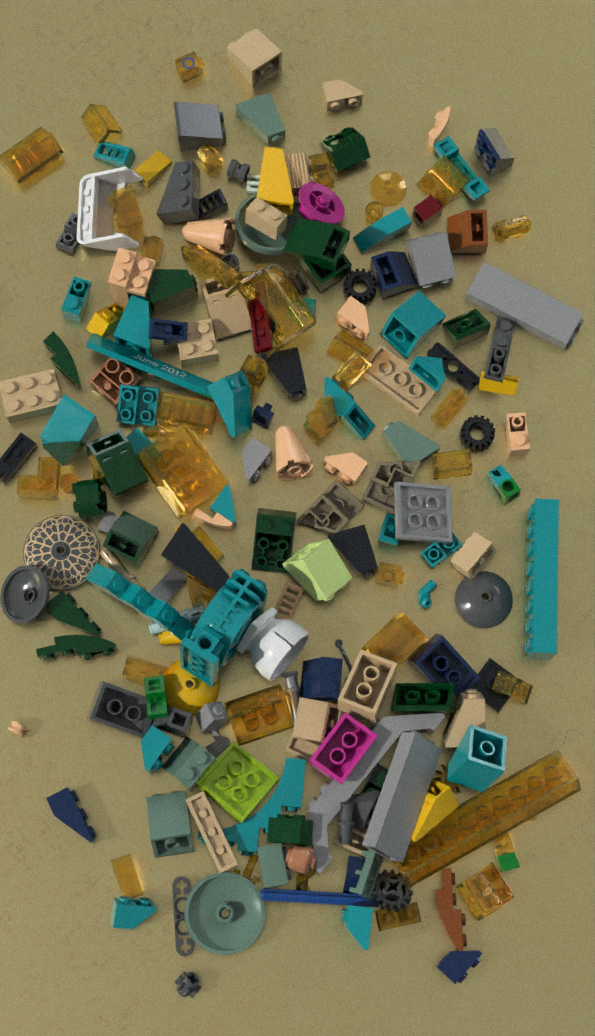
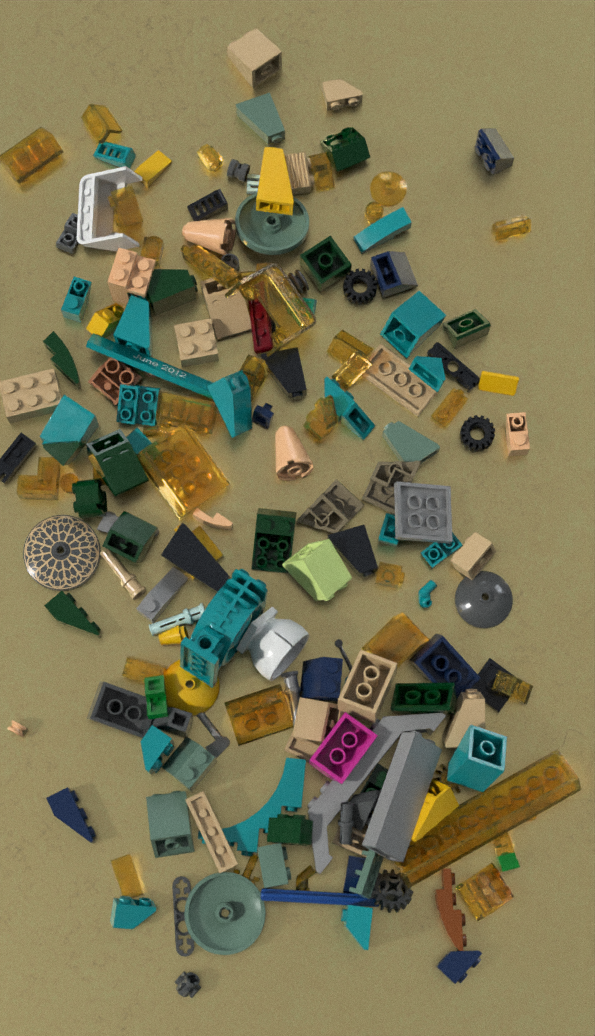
dark grey dish [0,565,49,624] -> none
dark green slope [36,635,118,661] -> none
teal arch [86,563,195,641] -> none
dark blue slope [148,318,188,345] -> none
dark grey wedge [156,160,200,224] -> none
slope [173,102,226,152] -> none
clear yellow brick [175,51,204,83] -> none
clear yellow slope [186,574,217,606] -> none
light grey brick [195,701,229,732] -> none
lime plate [196,741,280,823] -> none
teal slope [210,485,237,526] -> none
light grey slope [242,437,273,484] -> none
tan brick [245,197,288,240] -> none
light nougat slope [275,581,304,620] -> none
dark green slope [283,218,350,272] -> none
nougat head [285,844,317,874] -> none
dark pink wheel [298,182,345,224] -> none
light nougat slope [323,452,368,485] -> none
light nougat slope [337,296,370,340] -> none
clear yellow slope [375,902,421,931] -> none
light grey slope [404,232,456,288] -> none
dark red brick [413,195,443,228] -> none
clear yellow slope [417,155,470,208] -> none
light nougat slope [428,106,451,147] -> none
clear yellow hinge [431,449,473,480] -> none
teal slope [434,136,490,201] -> none
dark orange slope [447,209,488,253] -> none
light grey brick [465,262,584,350] -> none
dark grey slope [484,317,516,383] -> none
leg [487,465,521,505] -> none
teal brick [525,498,559,659] -> none

